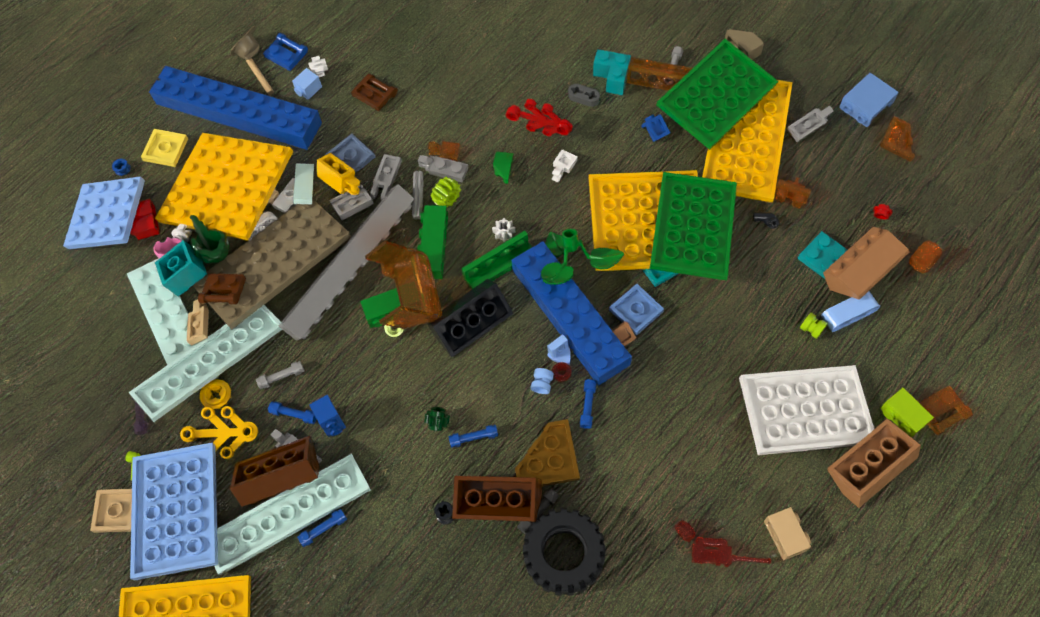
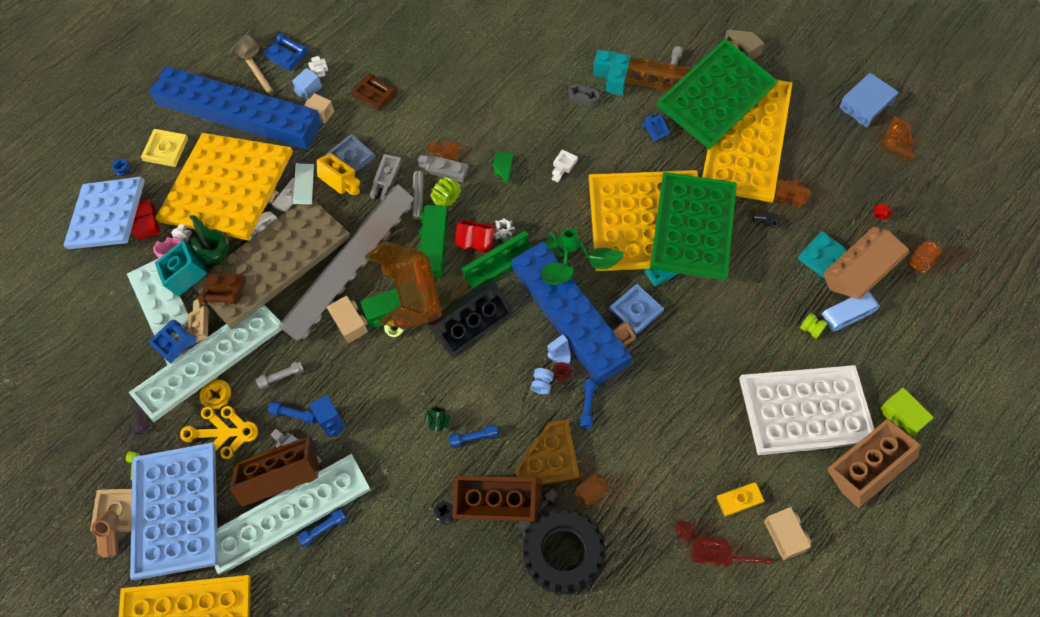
light grey plate [330,184,374,220] -> none
red plant [505,99,573,136] -> none
light grey hinge [787,106,834,142] -> none
clear orange plate [919,385,973,435] -> none
none -> medium nougat piece [91,511,119,557]
none -> blue plate [148,319,196,364]
none -> tan brick [304,93,335,124]
none -> tan brick [327,295,368,344]
none -> red brick [455,220,496,253]
none -> clear orange brick [575,473,608,510]
none -> yellow plate [716,482,765,517]

